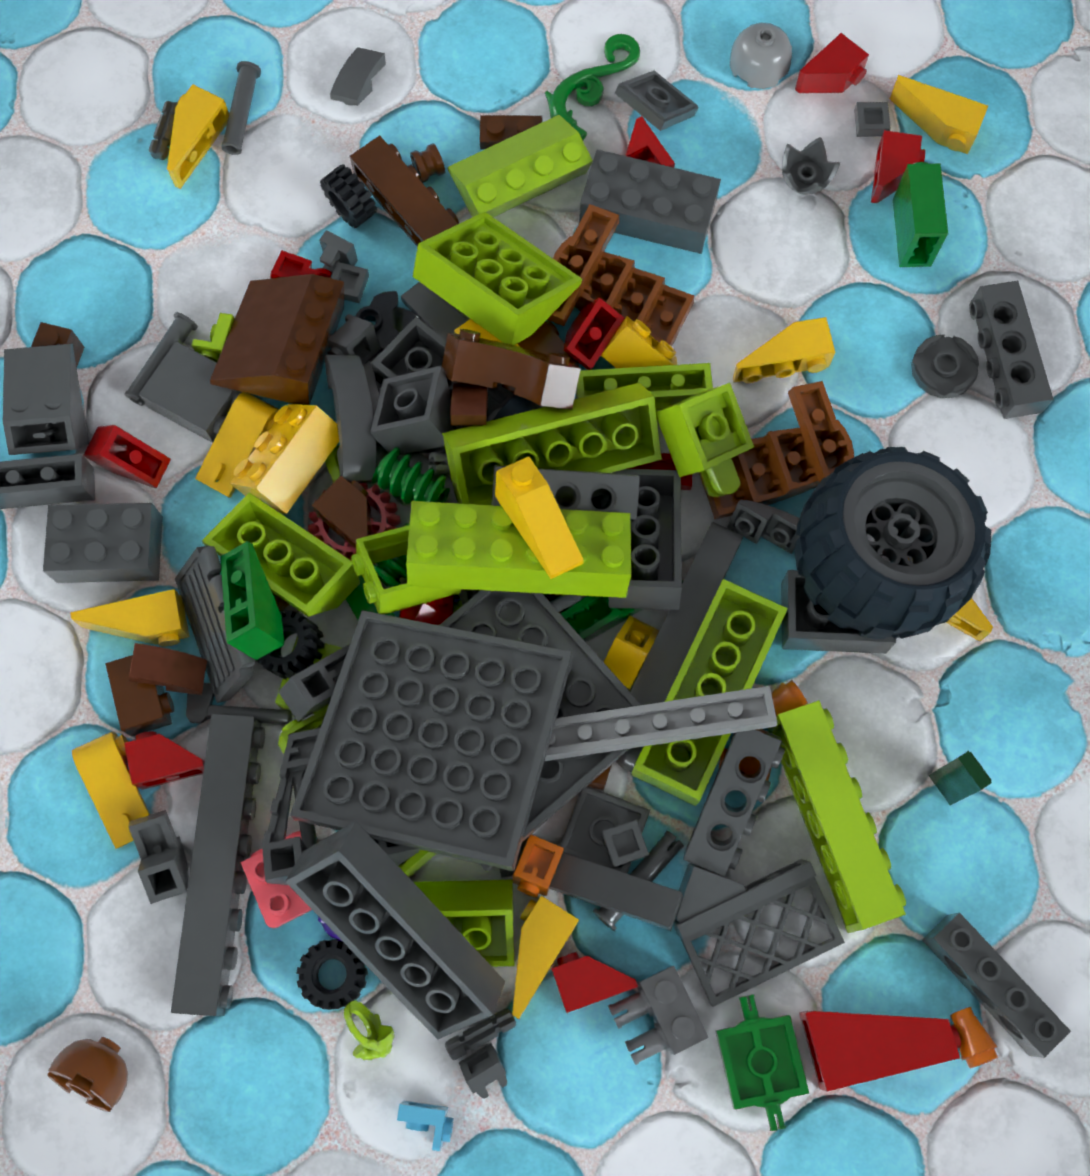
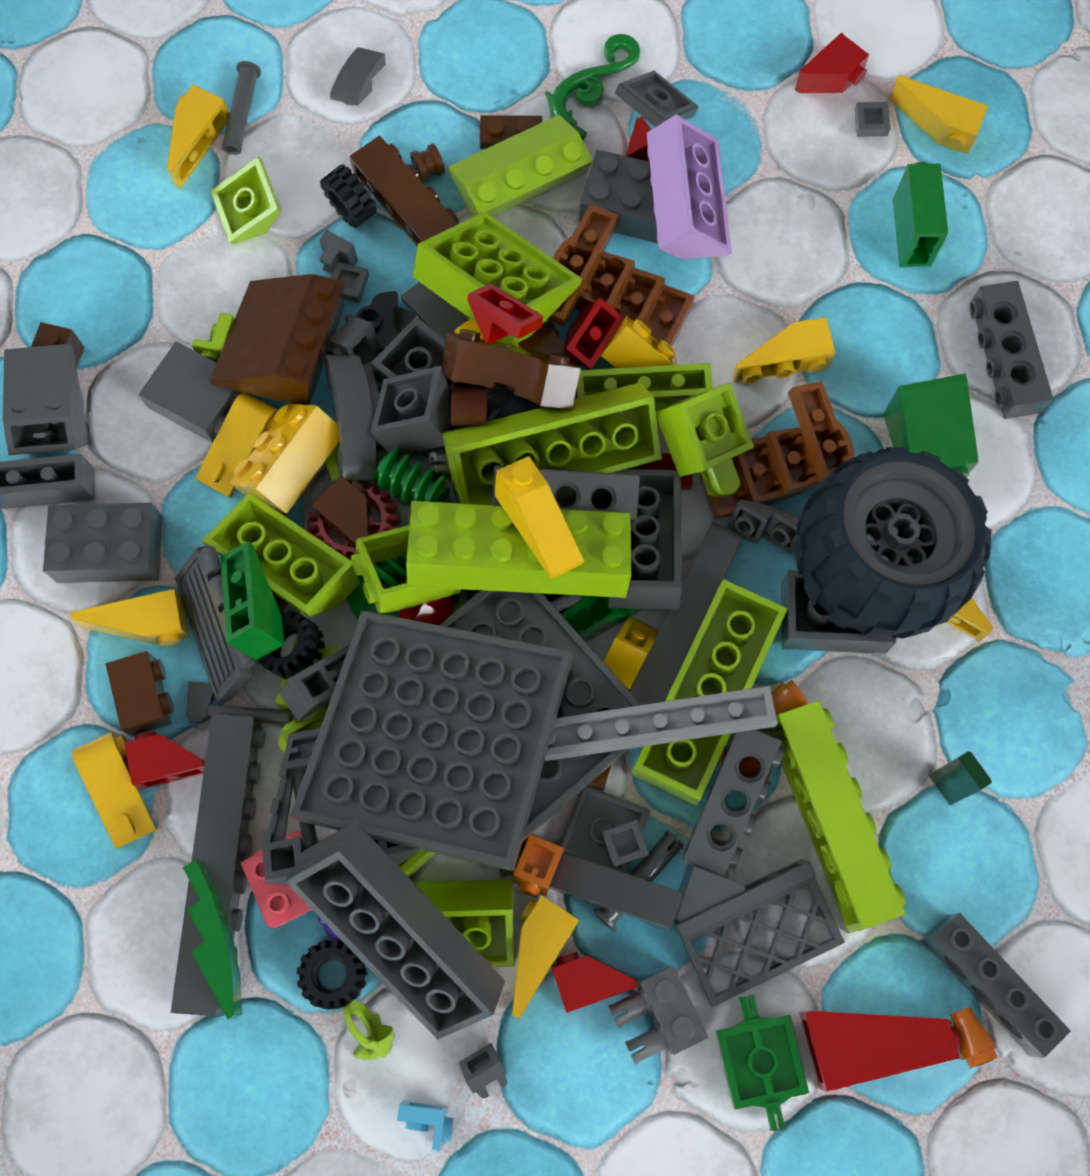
dark orange cylinder [47,1037,128,1112] -> none
red slope [83,425,171,488] -> none
dark grey pin [124,312,198,406] -> none
dark grey brick [128,810,189,904] -> none
copper slope [129,643,207,695] -> none
dark grey axle [149,101,178,160] -> none
red plate [270,250,332,279] -> none
dark grey axle [445,1009,516,1060] -> none
dark grey hinge [616,746,644,772] -> none
light grey cylinder [730,22,792,89] -> none
dark grey piece [782,137,840,195] -> none
red slope [871,130,926,203] -> none
dark grey tile [911,334,979,398] -> none
none -> green slope [183,860,243,1020]
none -> lime slope [210,157,281,244]
none -> red slope [467,283,544,345]
none -> lavender slope [647,114,732,259]
none -> green slope [883,373,979,477]

